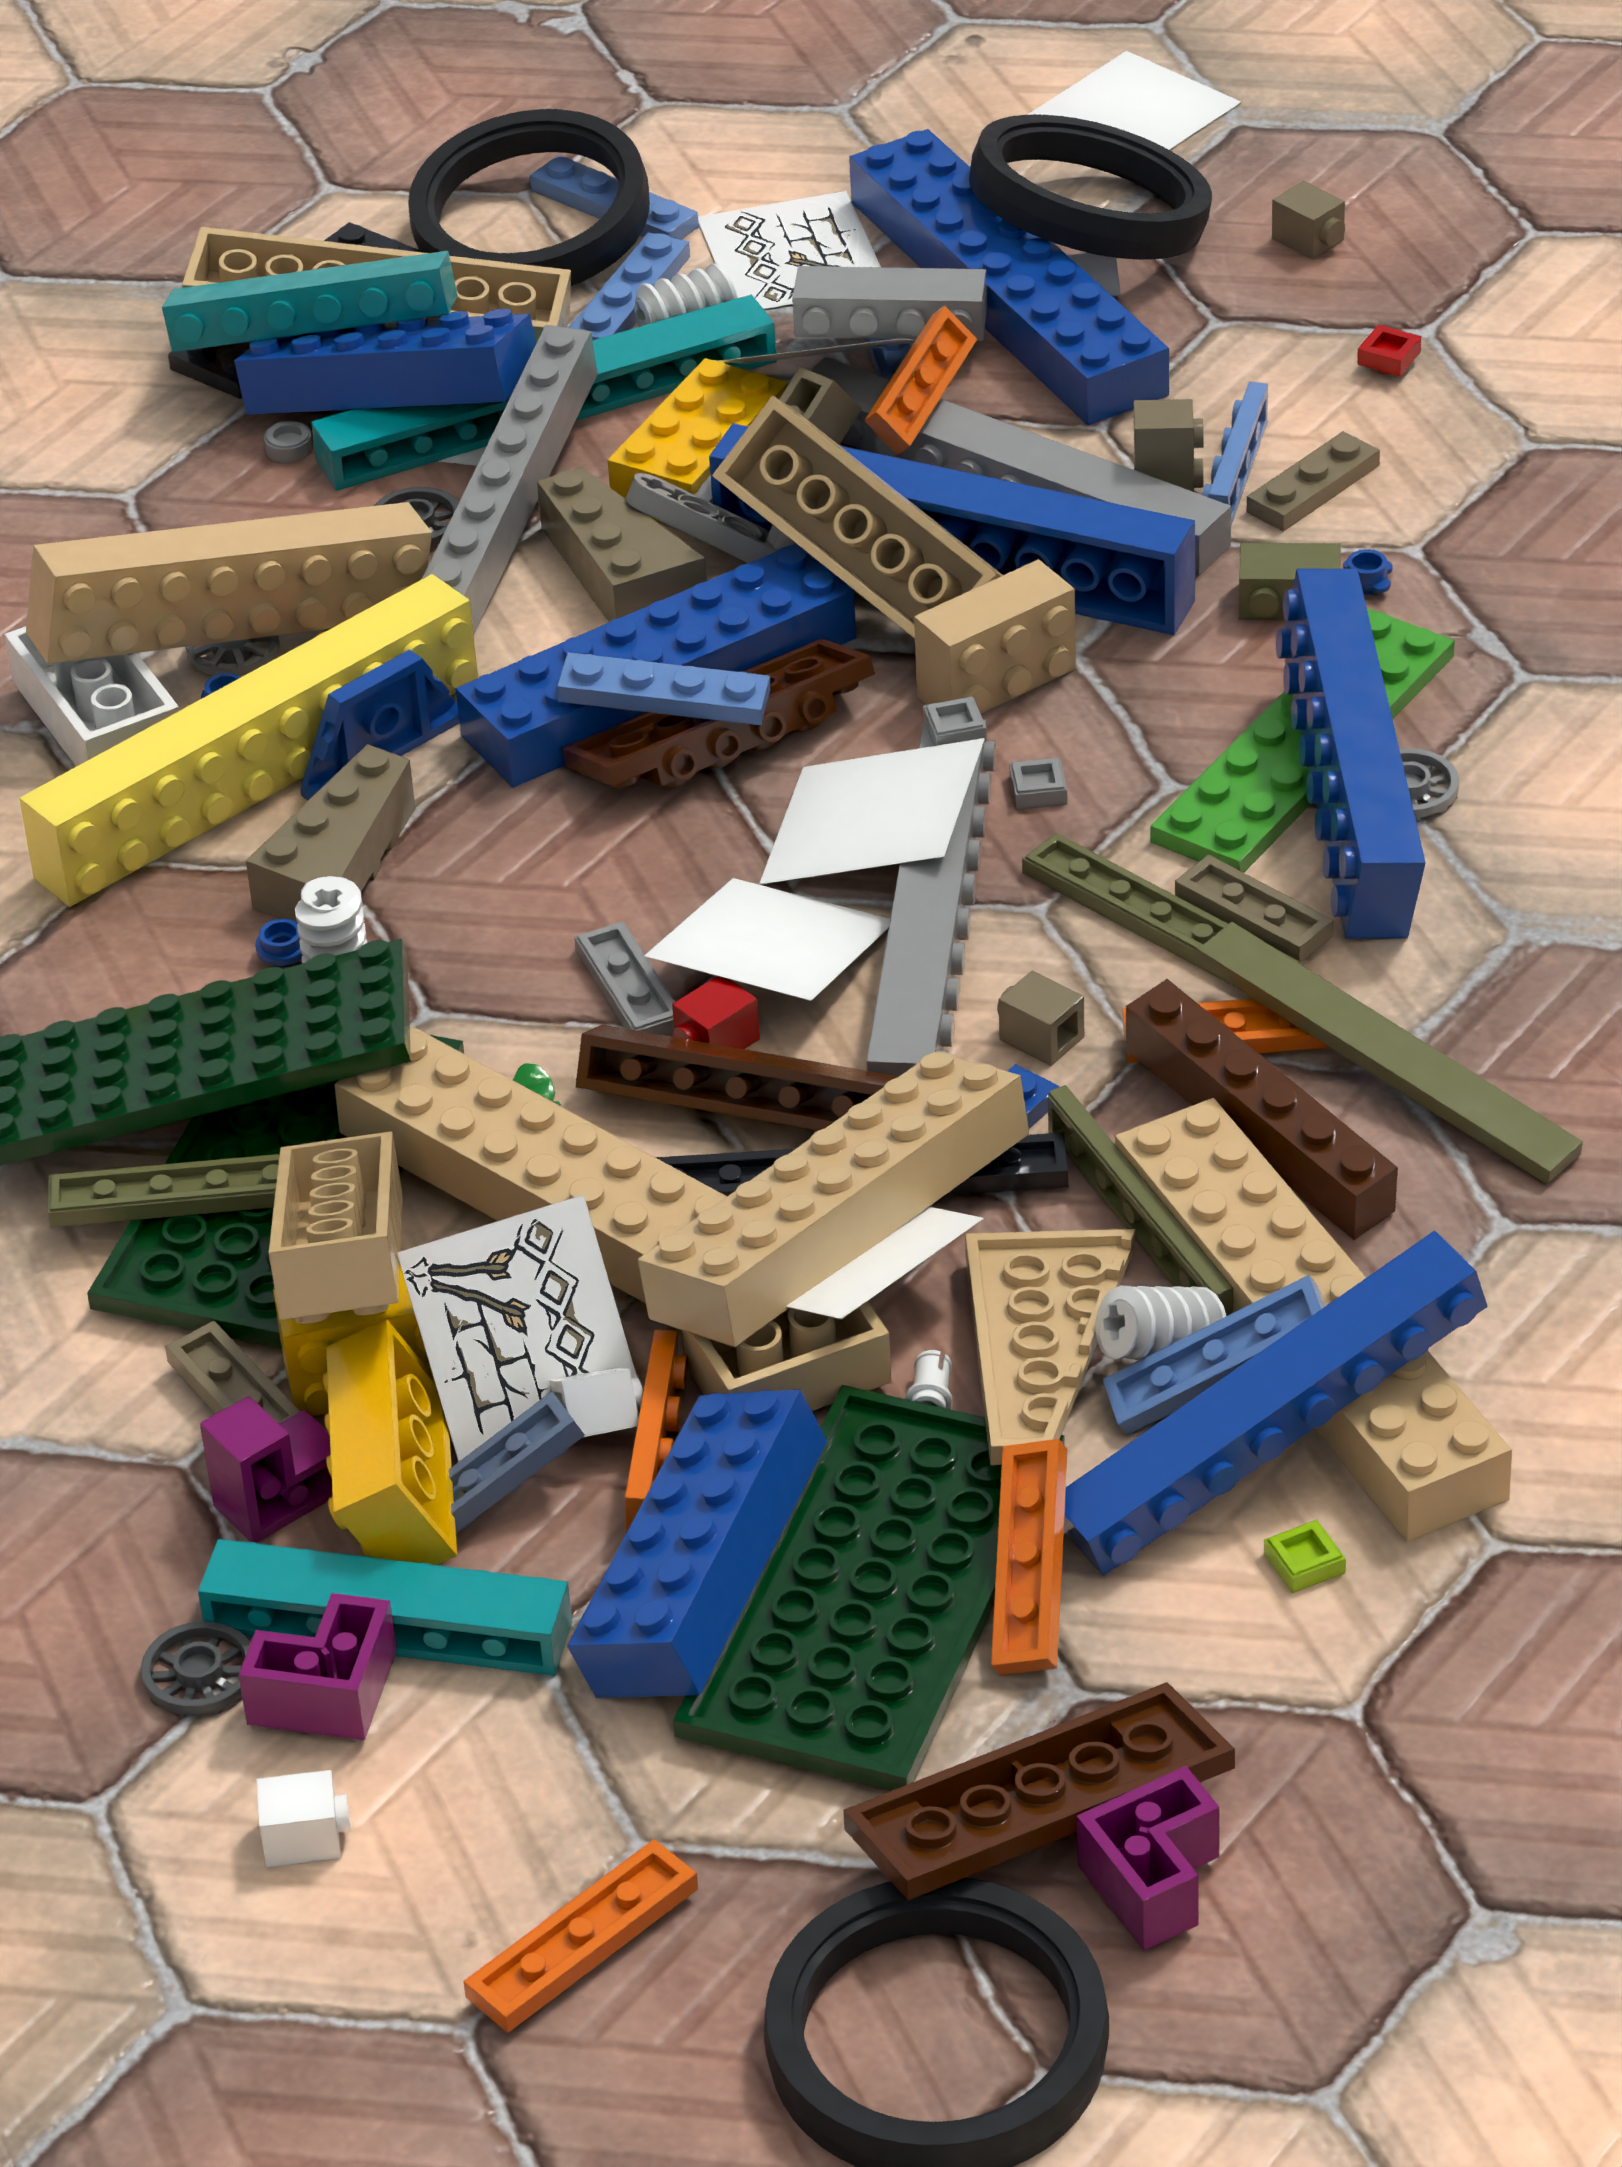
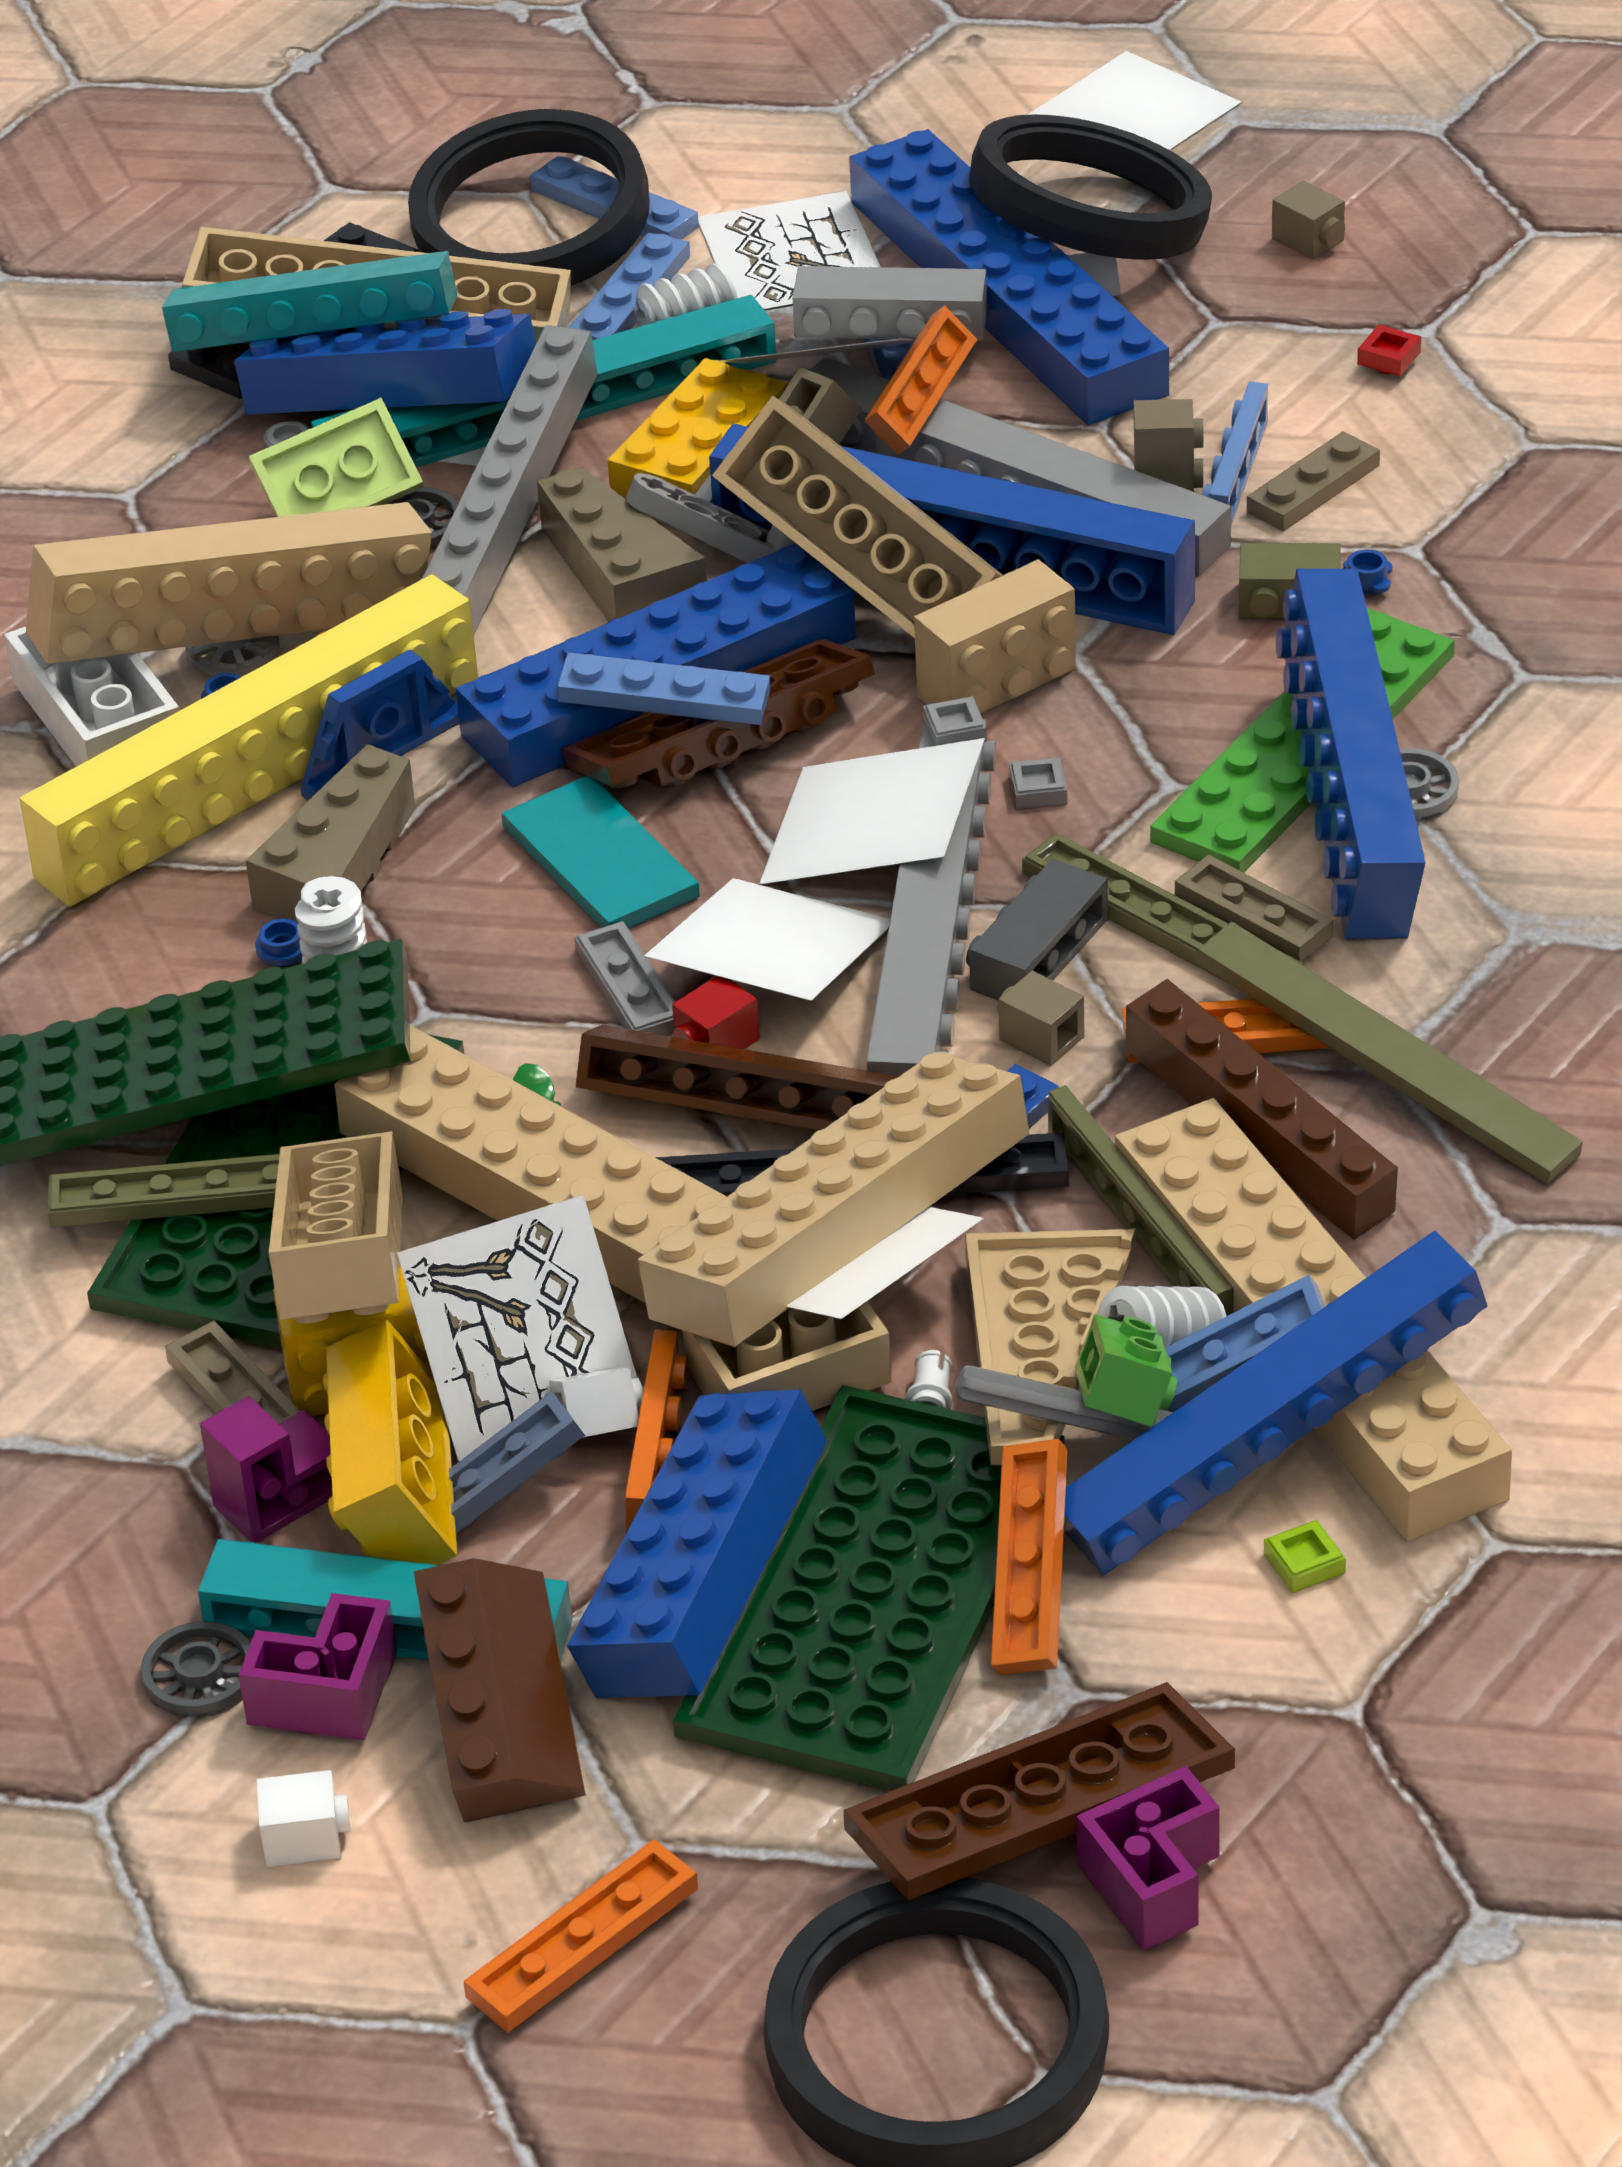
none -> yellowish green plate [249,398,423,517]
none -> reddish brown slope [413,1558,586,1823]
none -> teal tile [501,776,700,928]
none -> light grey axle [955,1365,1173,1440]
none -> dark grey brick [966,858,1108,1000]
none -> bright green brick [1075,1314,1177,1427]

